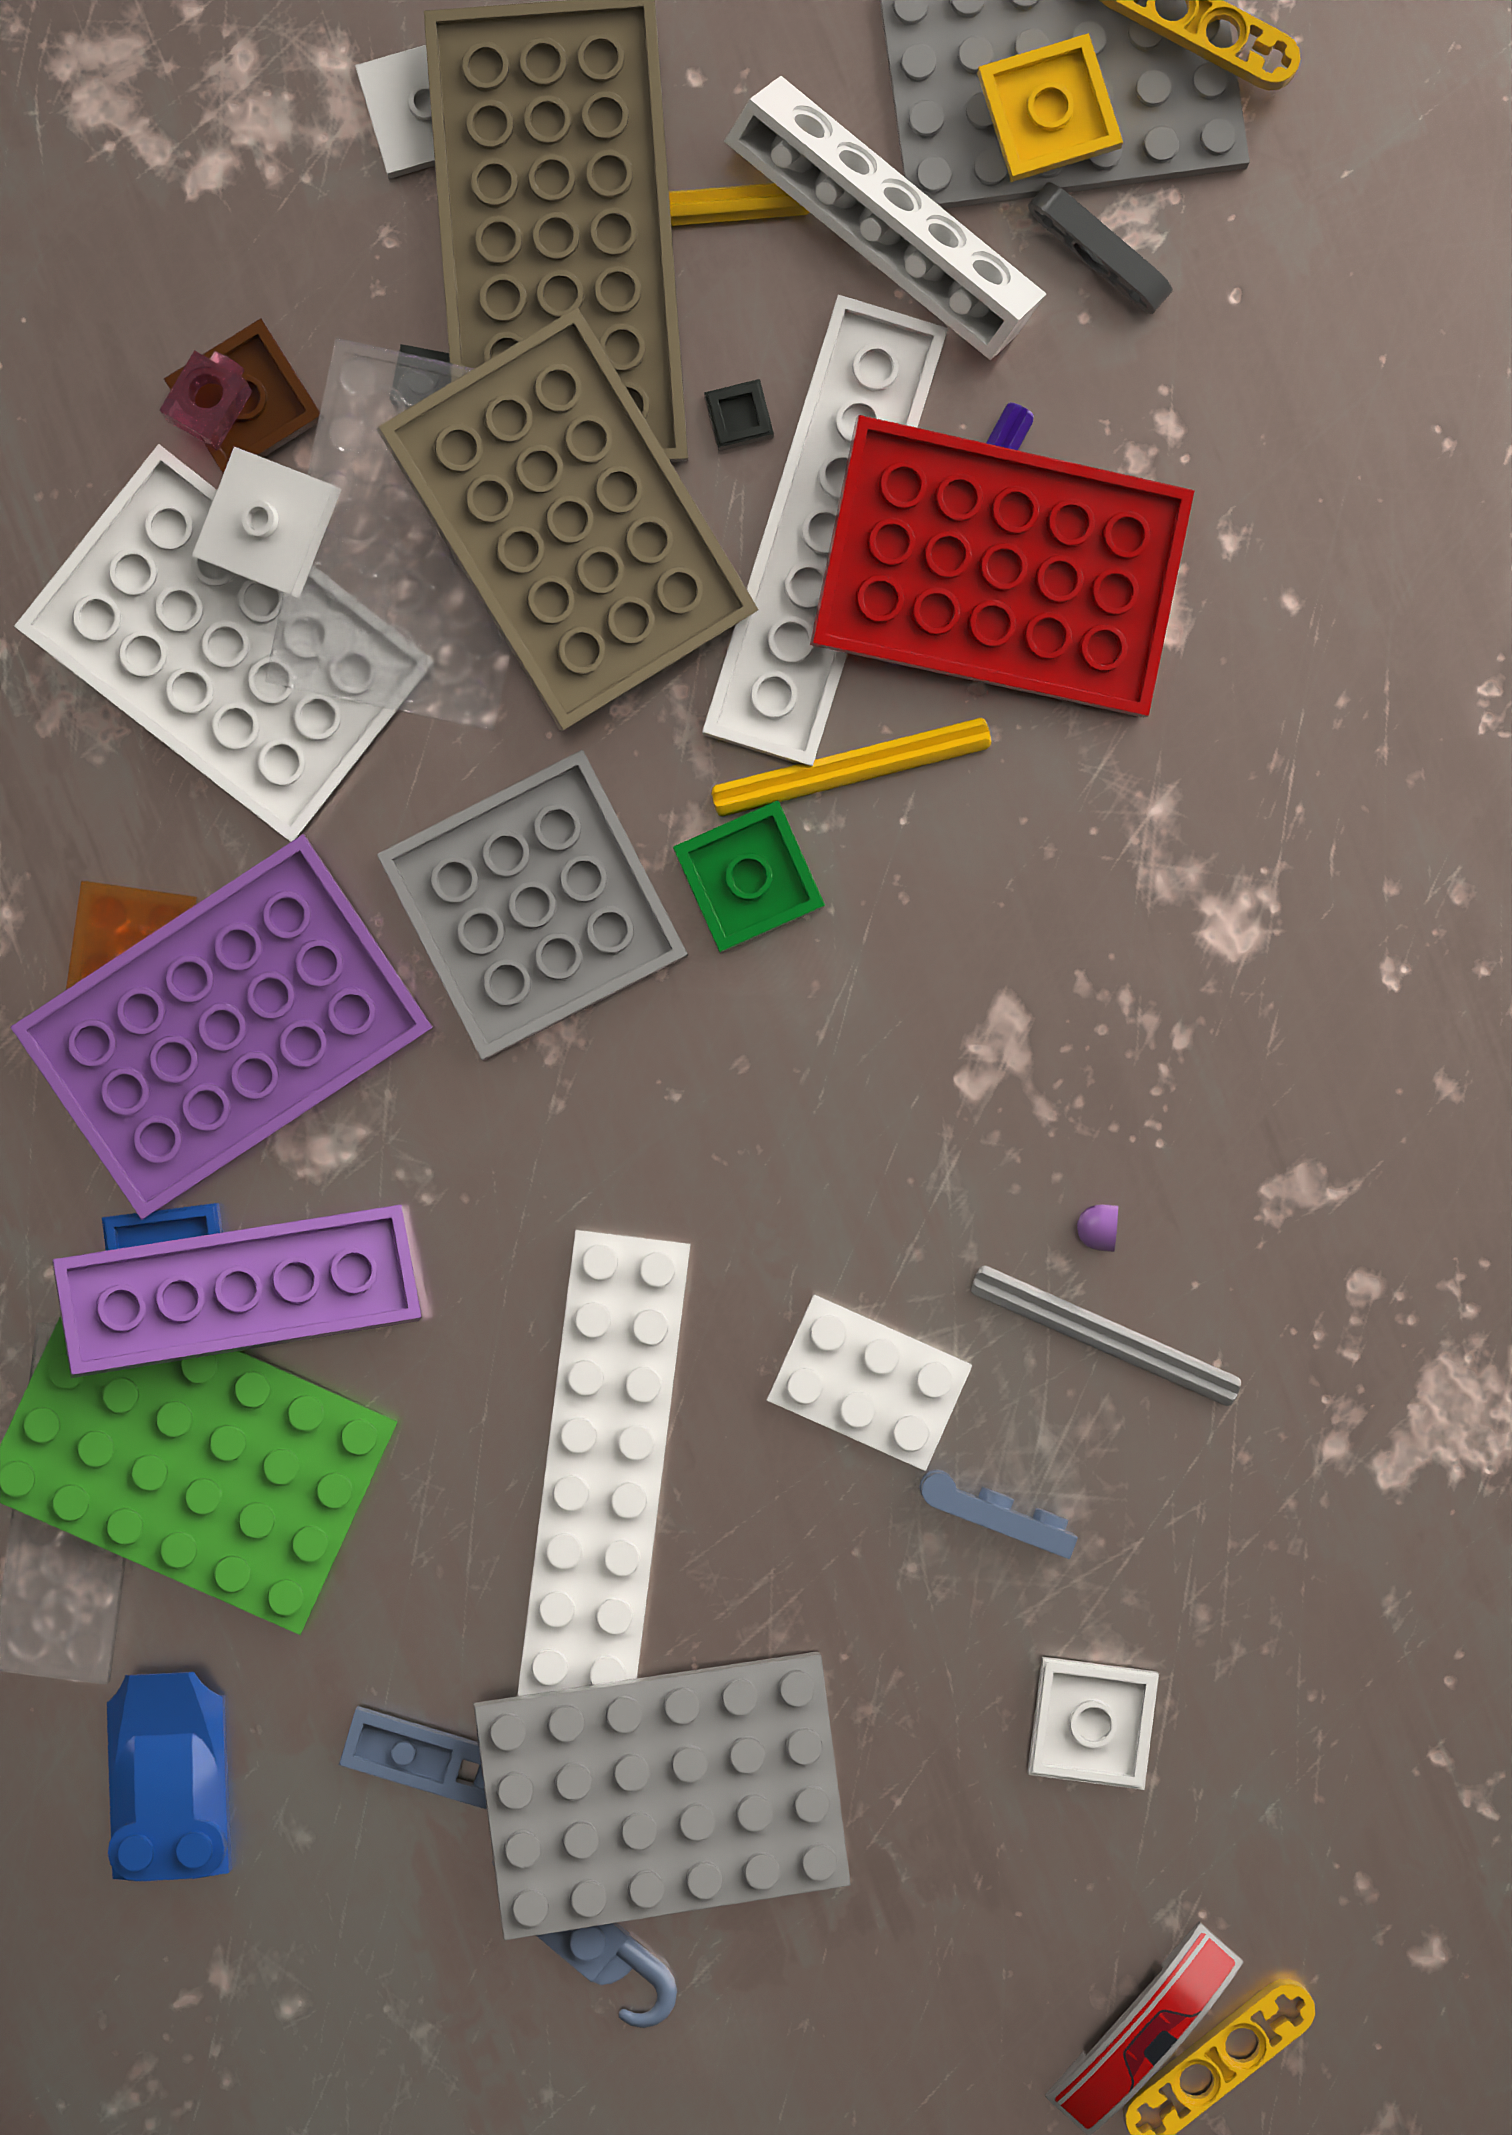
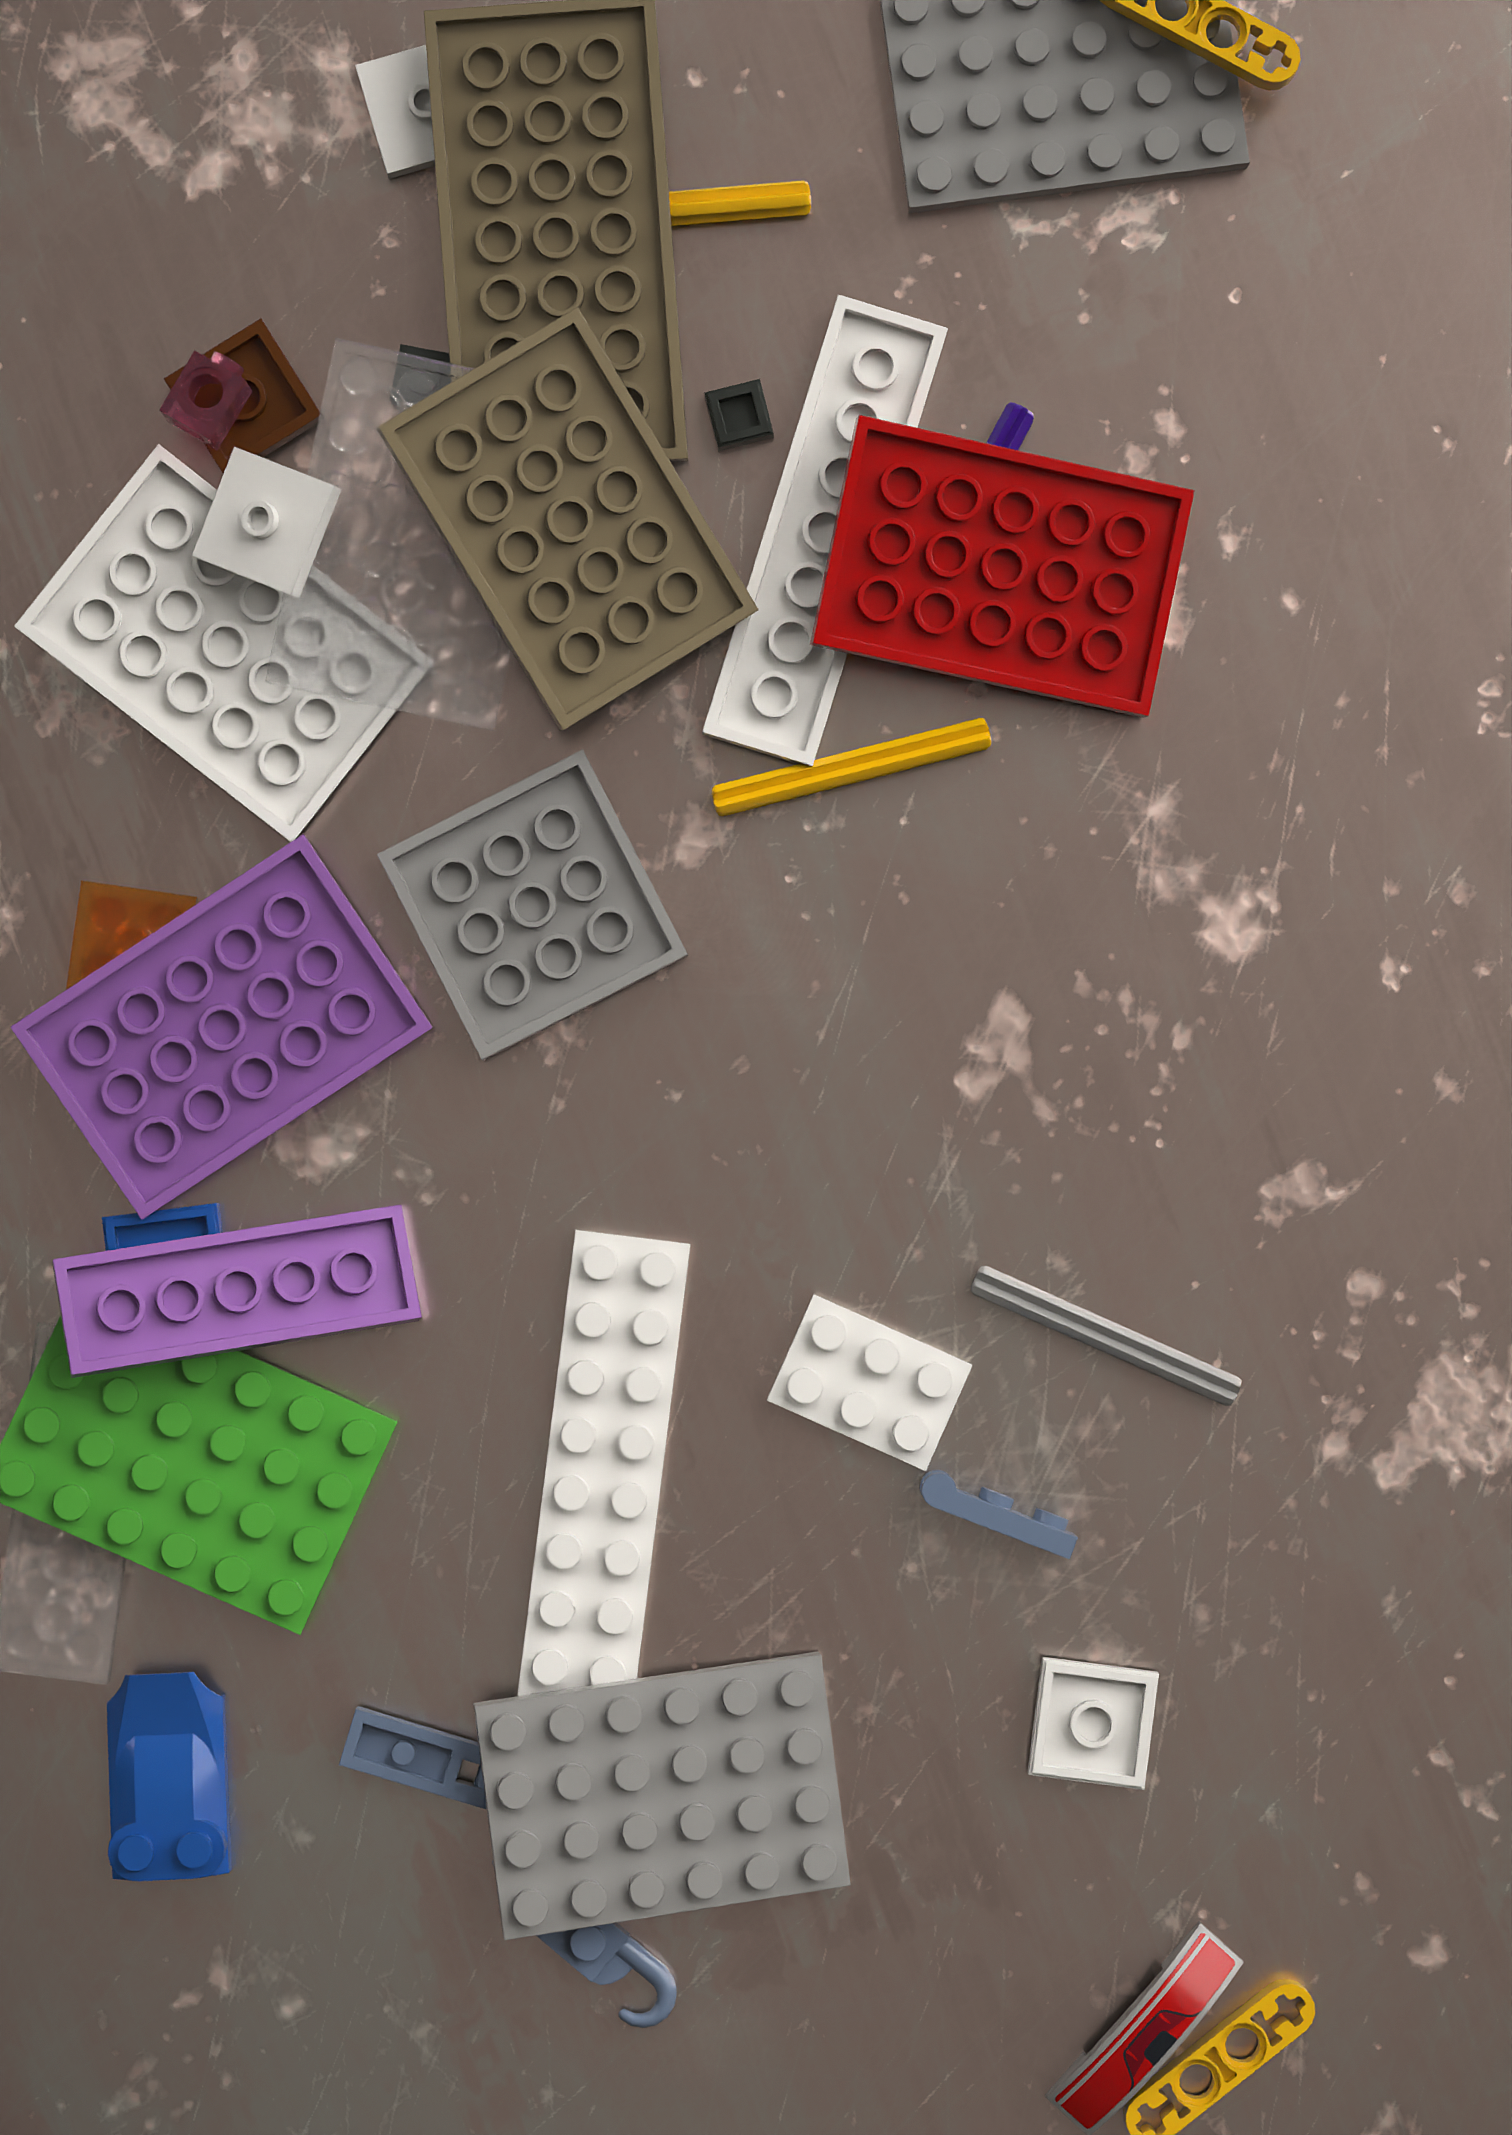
green plate [673,800,825,953] -> none
white brick [724,76,1046,360] -> none
yellow plate [977,33,1123,182] -> none
dark grey beam [1028,182,1173,314] -> none
medium lavender hinge [1077,1204,1118,1252] -> none

